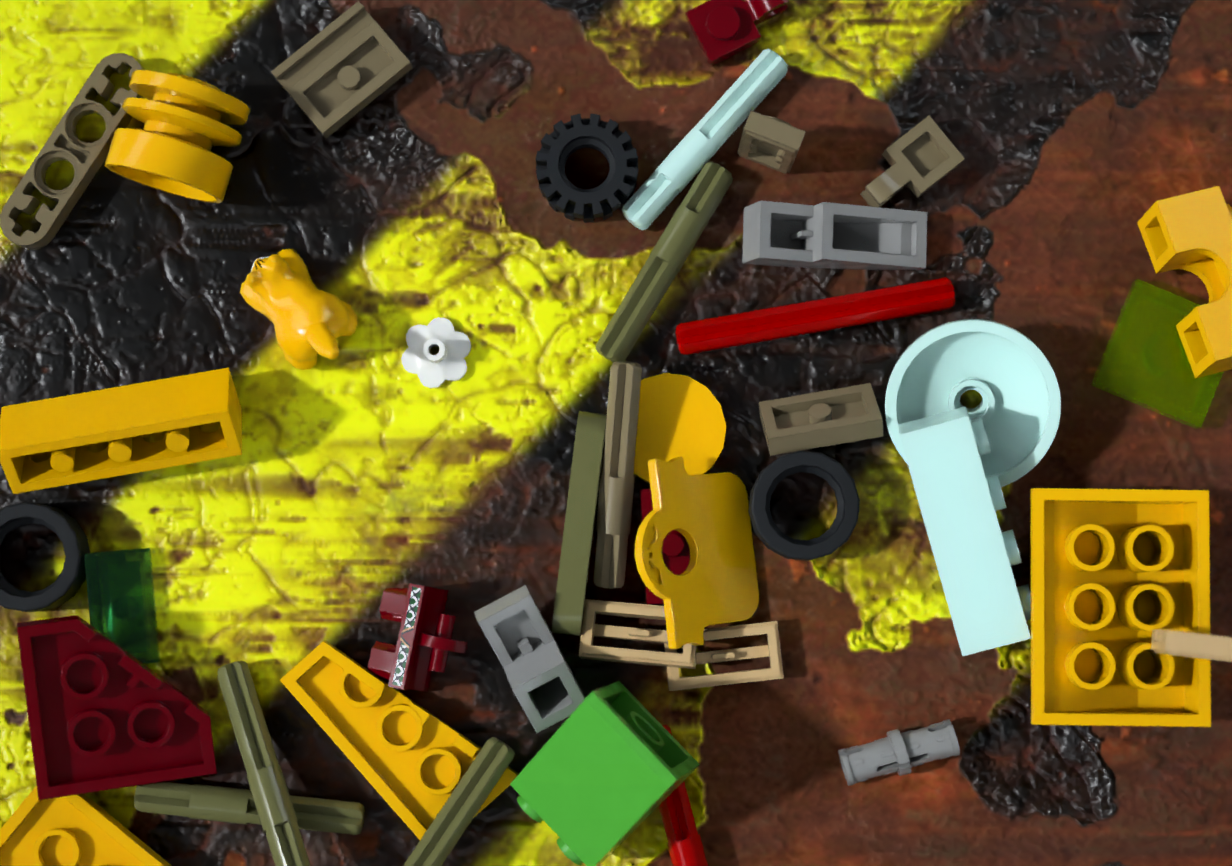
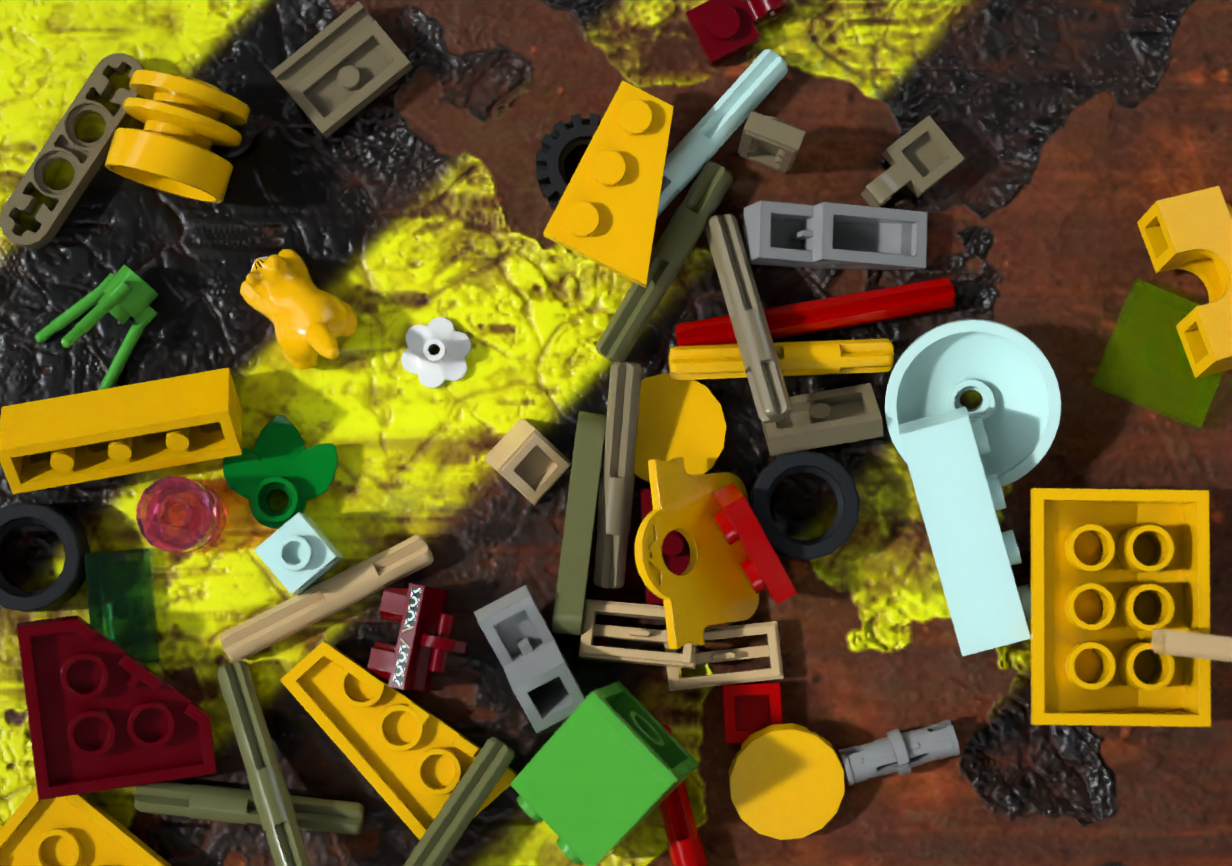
none -> bright green plant [35,265,158,390]
none -> clear pink wheel [136,476,226,554]
none -> tan axle [220,535,434,662]
none -> green plate [223,415,338,529]
none -> light aqua brick [254,512,345,595]
none -> tan slope [485,419,572,505]
none -> yellow wing [543,80,674,288]
none -> yellow axle [668,338,894,380]
none -> dark tan axle [705,214,792,424]
none -> red plate [712,483,797,605]
none -> red tile [721,682,782,743]
none -> yellow tile [729,723,845,840]

